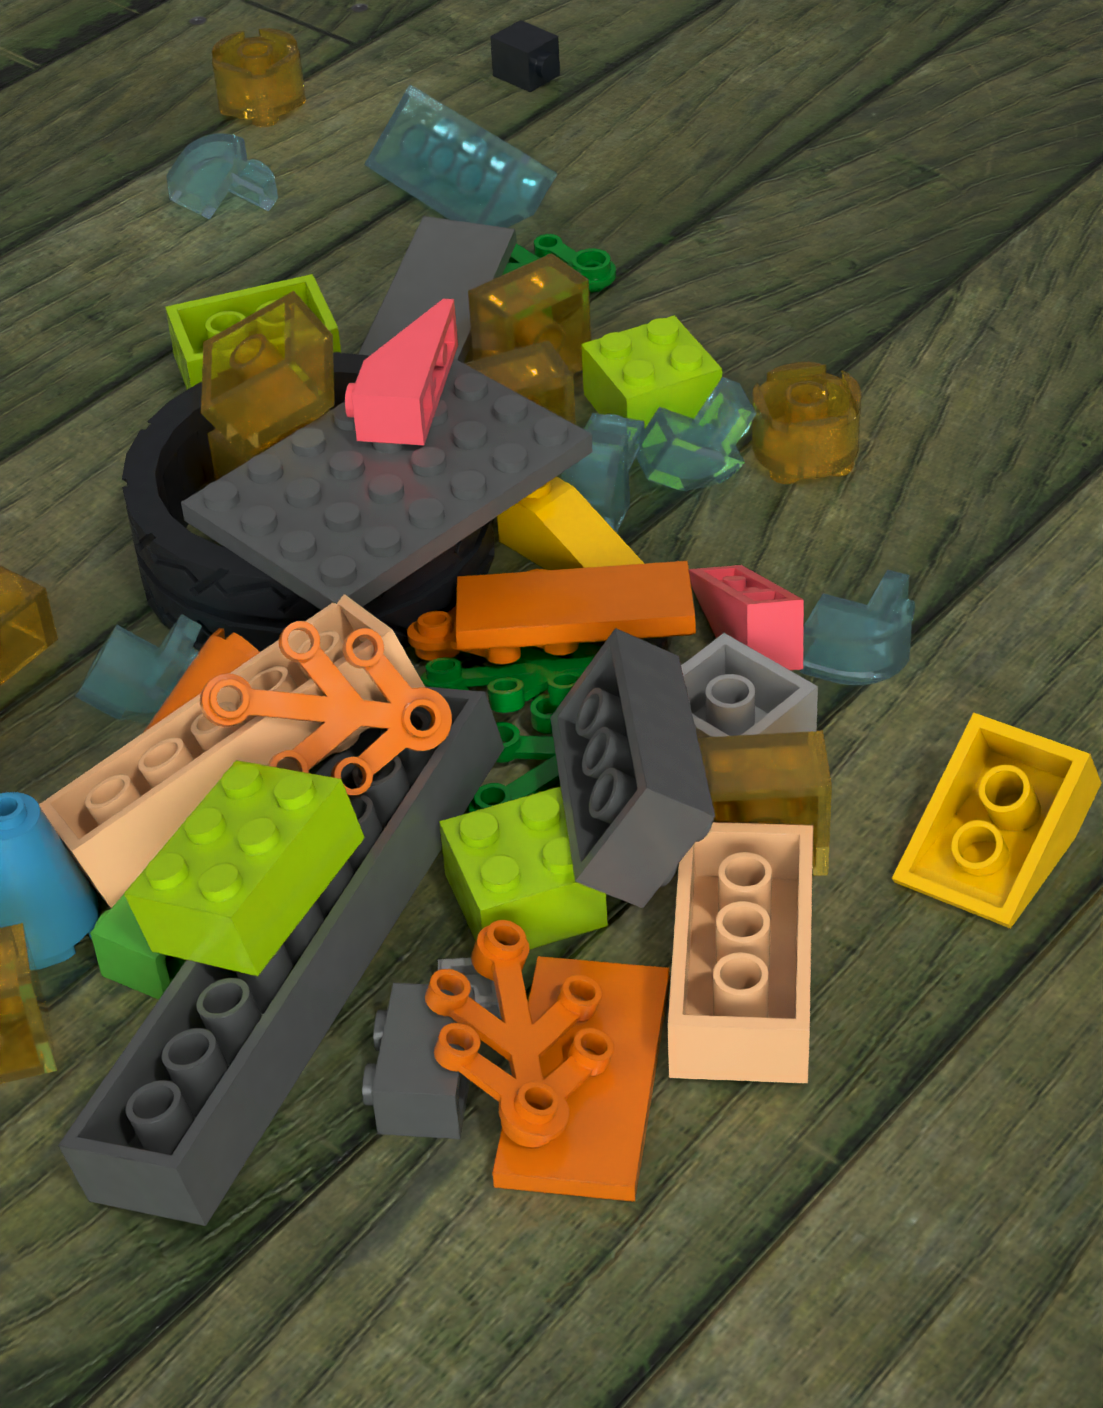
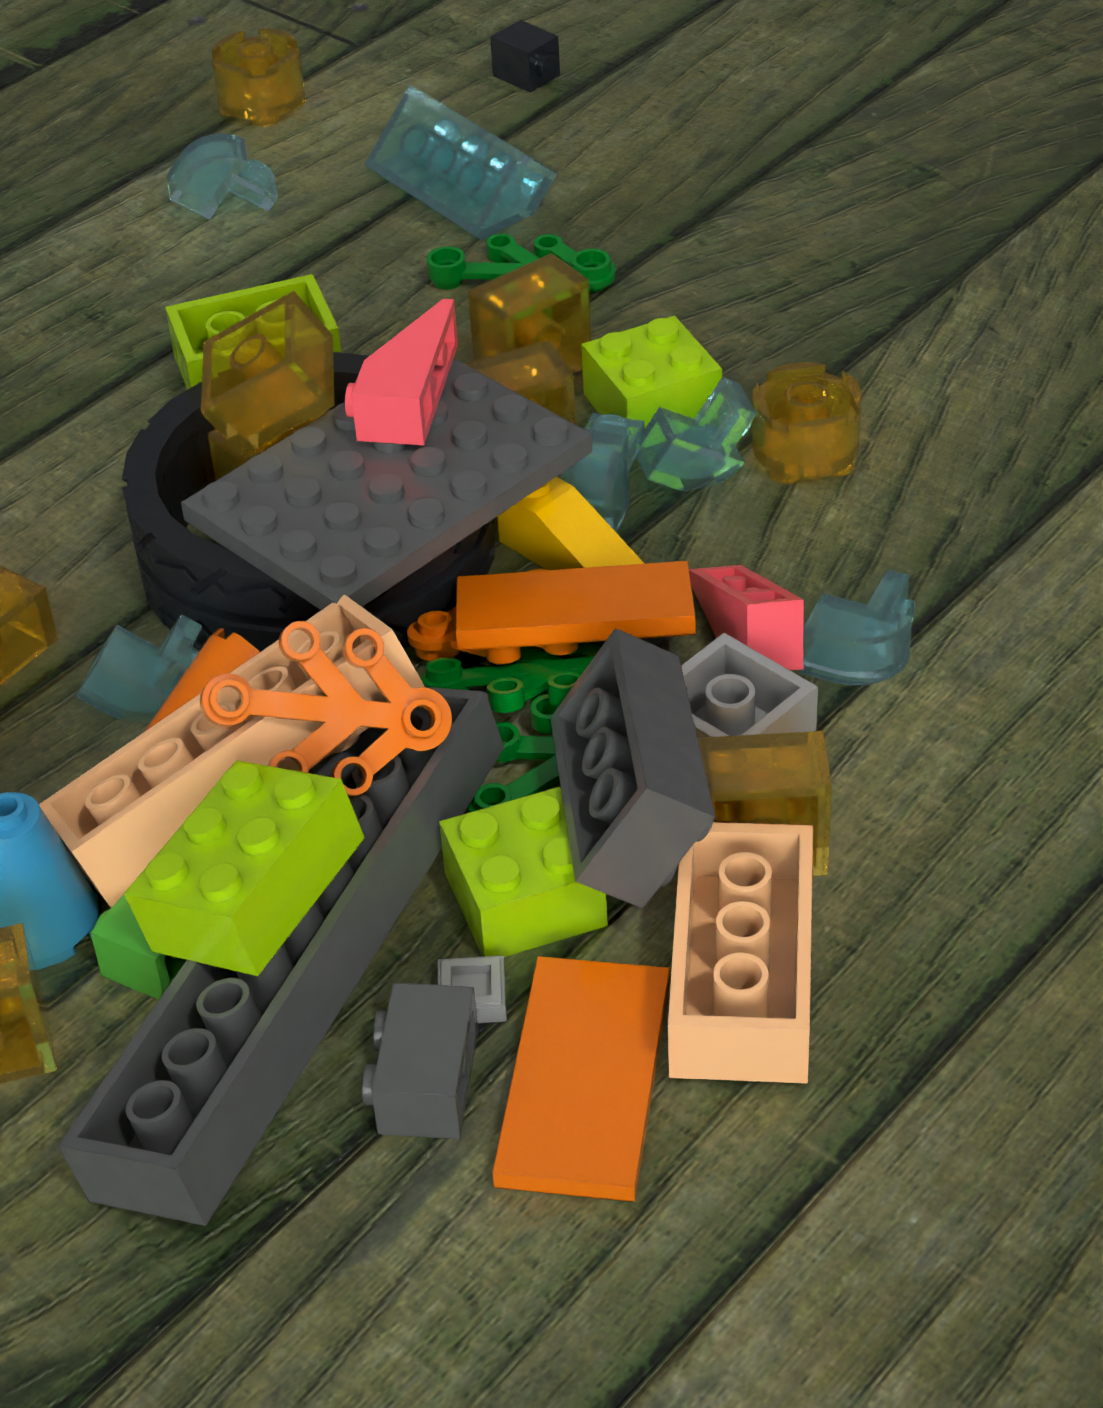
dark grey tile [358,216,517,363] -> none
orange plant [425,920,614,1147] -> none
yellow slope [892,712,1102,929] -> none

